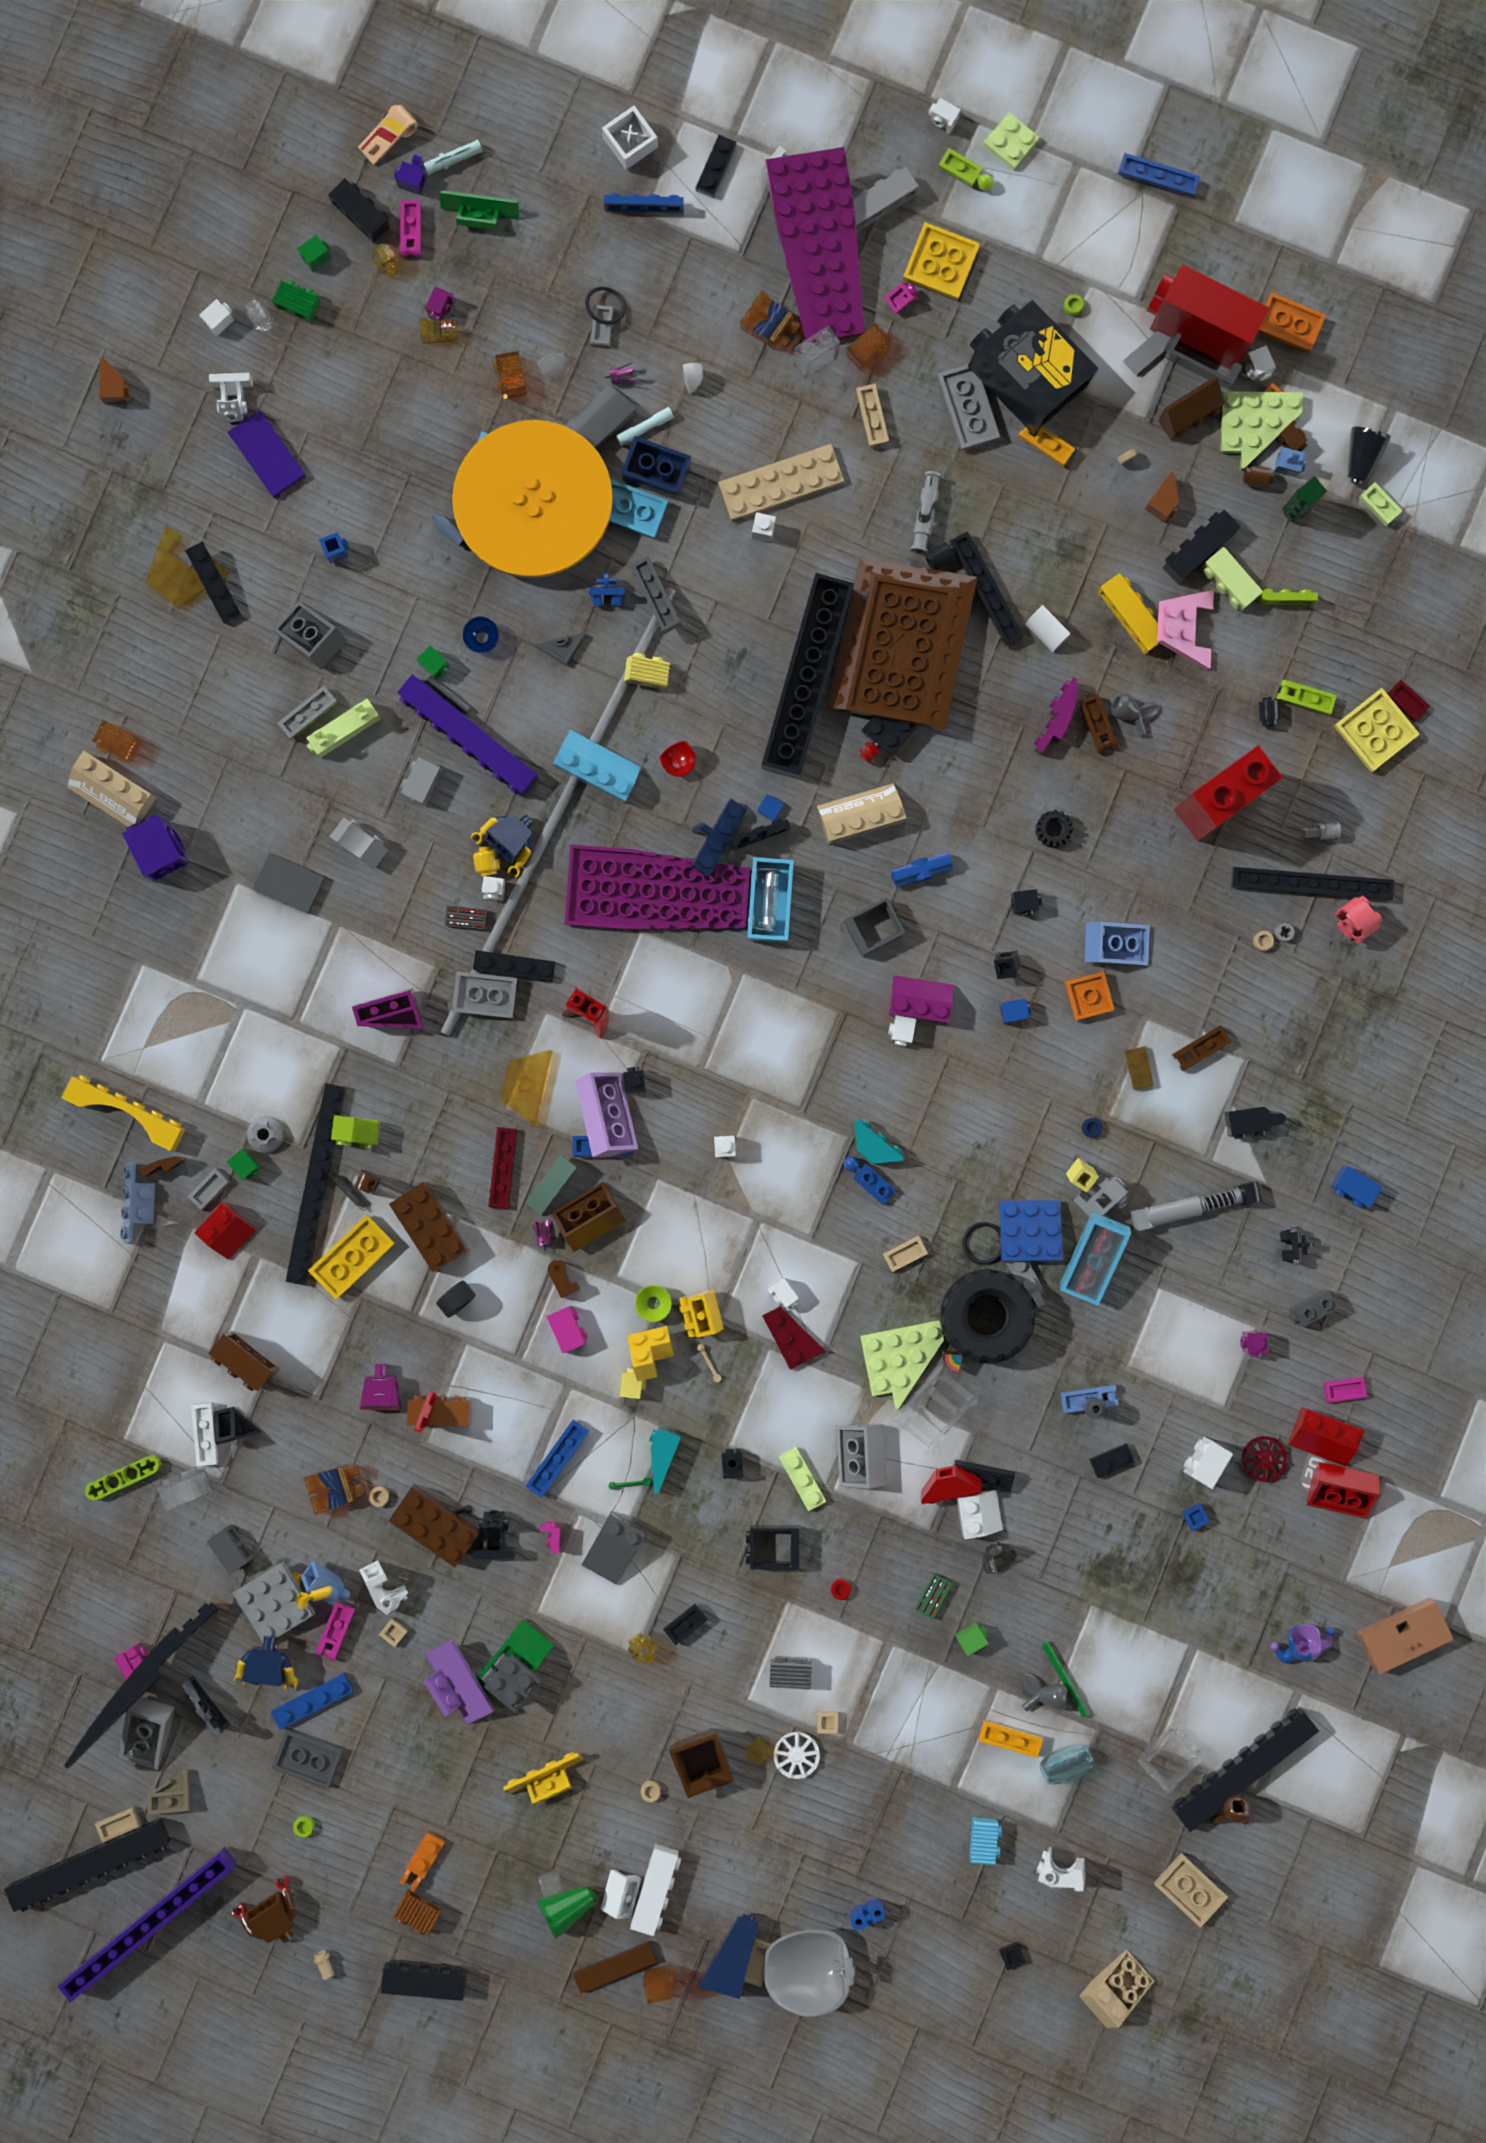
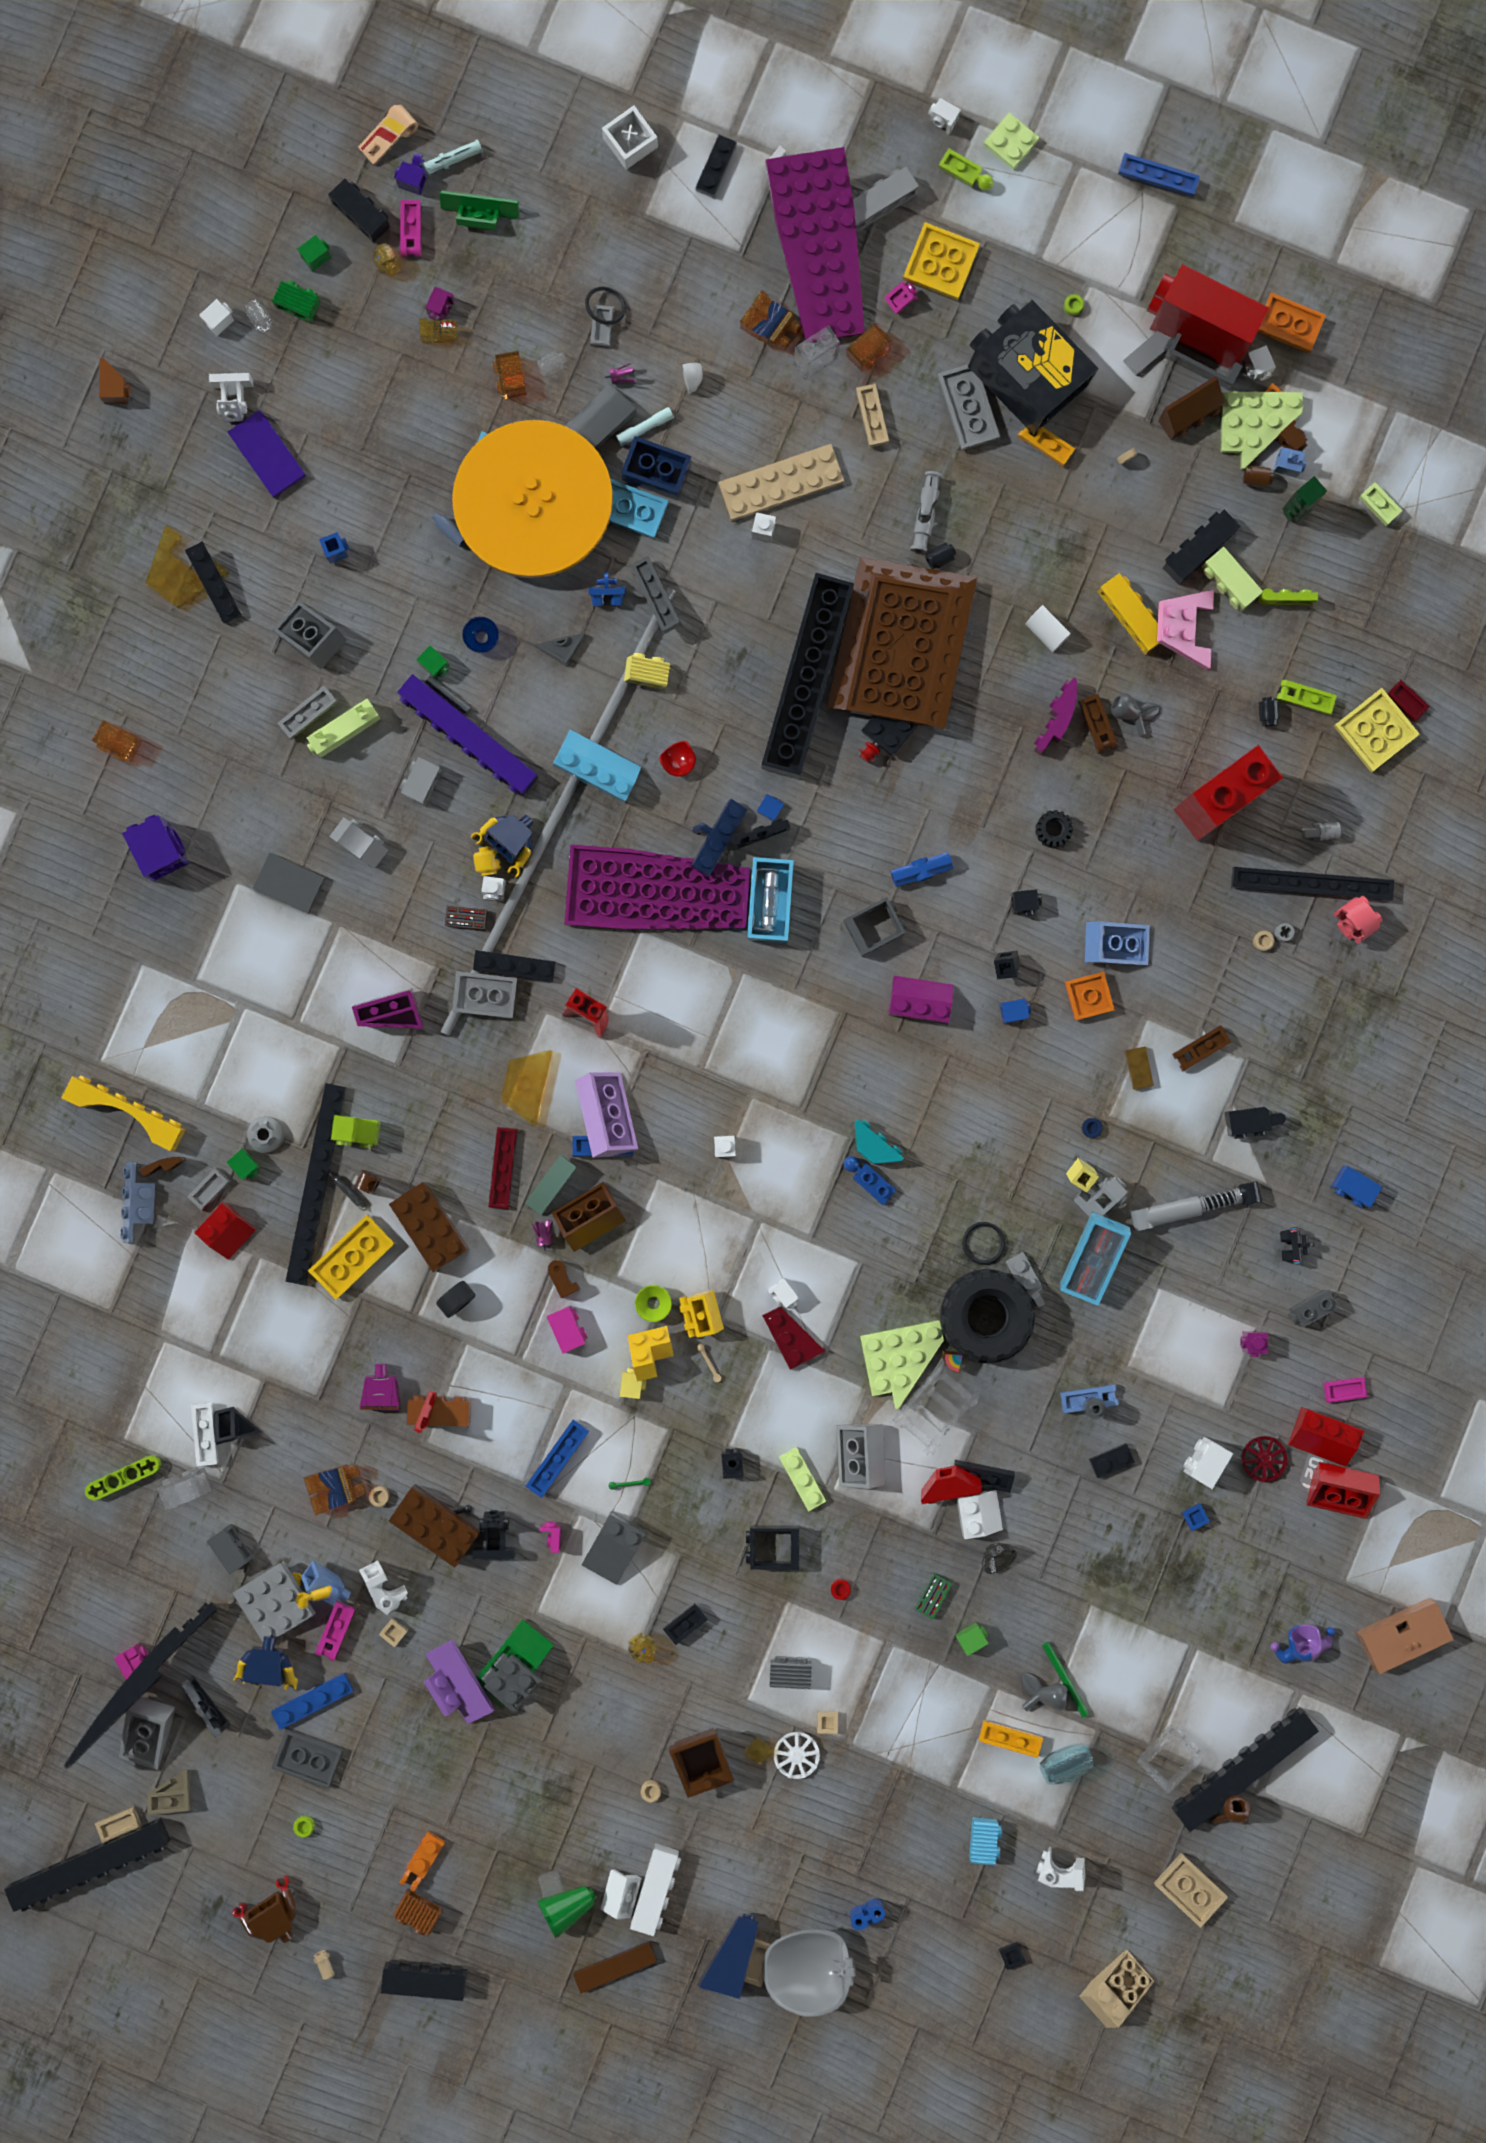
dark purple brick [57,1846,237,2003] -> none
tan slope [67,750,156,827] -> none
reddish brown brick [208,1331,280,1391] -> none
yellow bracket [503,1752,583,1805] -> none
blue plate [604,193,684,213] -> none
black brick [623,1067,646,1093] -> none
clear orange brick [643,1964,676,2004] -> none
teal slope [649,1426,681,1495] -> none
tan slope [817,783,906,845] -> none
tan tile [883,1235,928,1272] -> none
white brick [888,1015,916,1047] -> none
black plate [949,531,1024,647] -> none
blue plate [999,1200,1063,1262] -> none
dark orange slope [1145,472,1179,523] -> none
black cone [1347,426,1391,485] -> none

